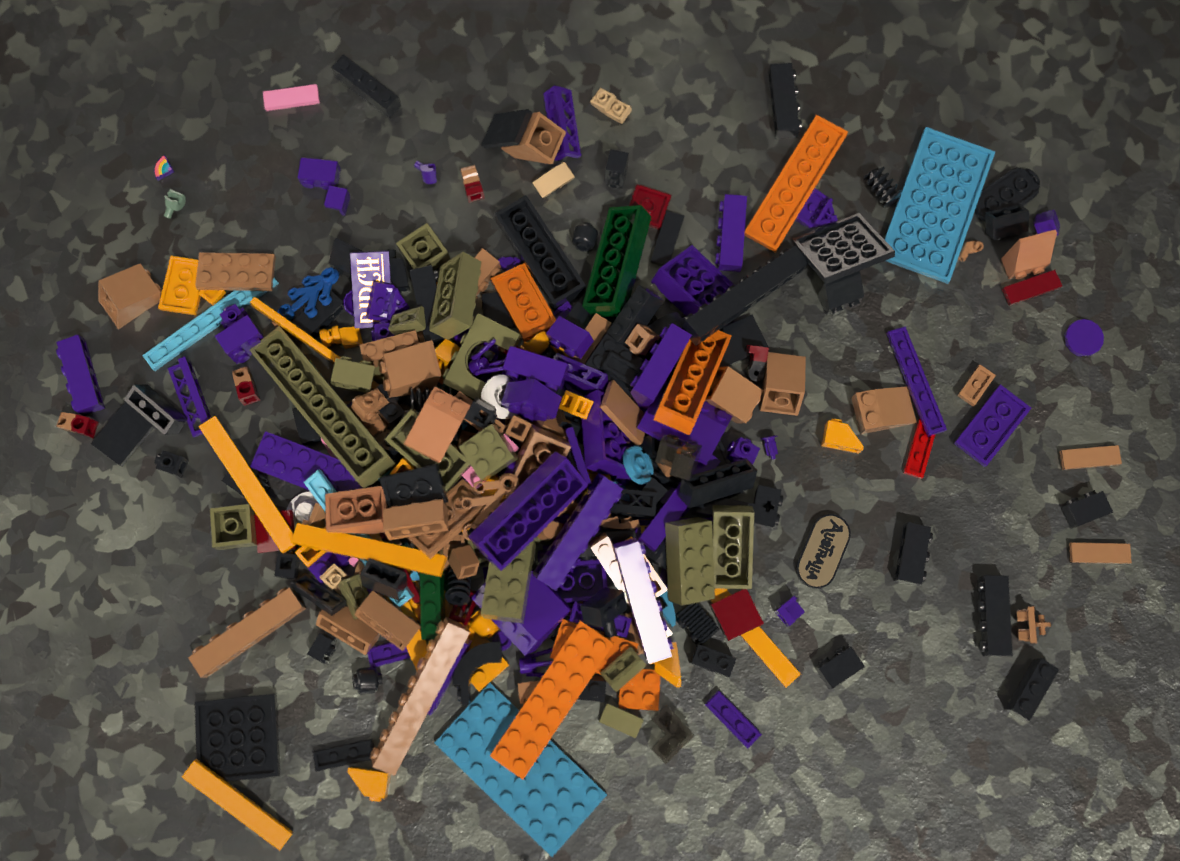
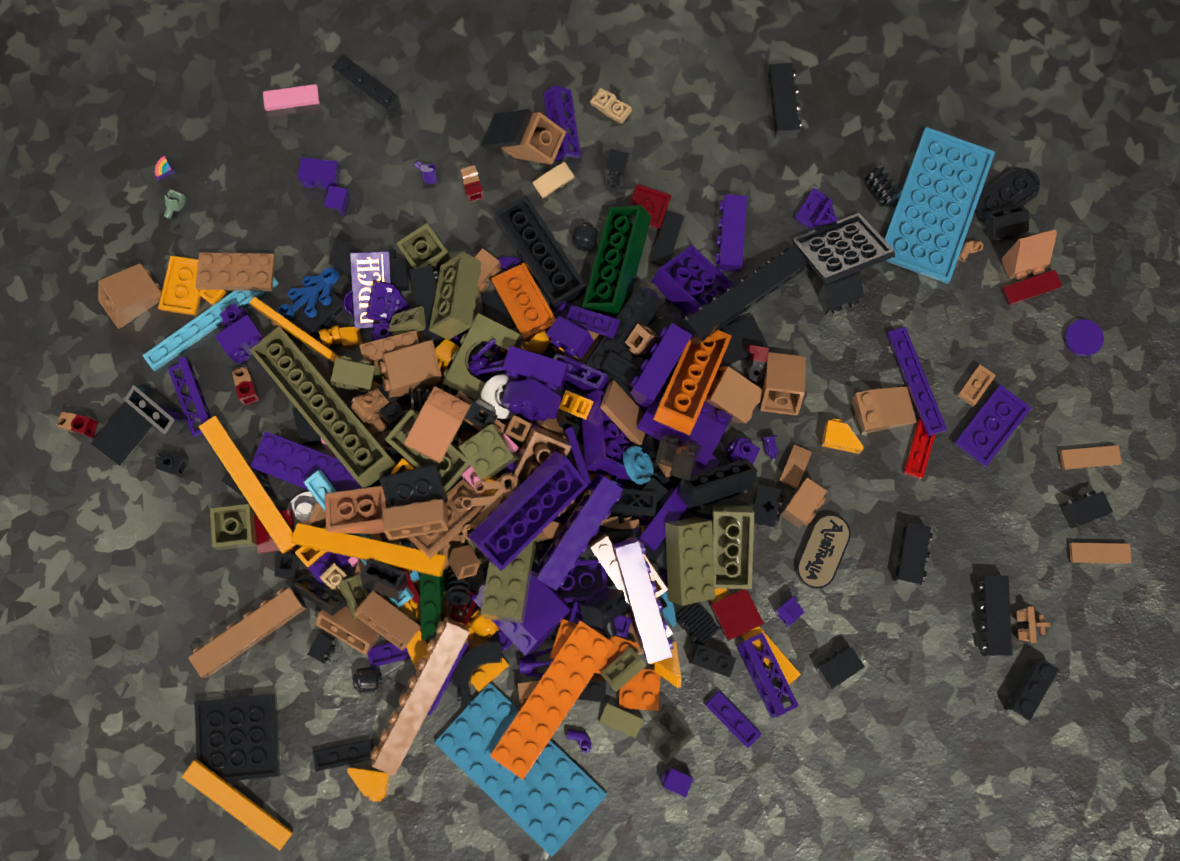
dark purple brick [56,335,105,416] -> none
orange plate [744,115,848,253] -> none
dark purple panel [1034,209,1060,236] -> none
none -> dark purple tile [566,305,620,339]
none -> dark purple arm [566,729,592,753]
none -> dark purple brick [661,767,694,798]
none -> dark purple fence [736,633,799,719]
none -> medium nougat slope [779,444,812,489]
none -> medium nougat brick [780,478,827,528]

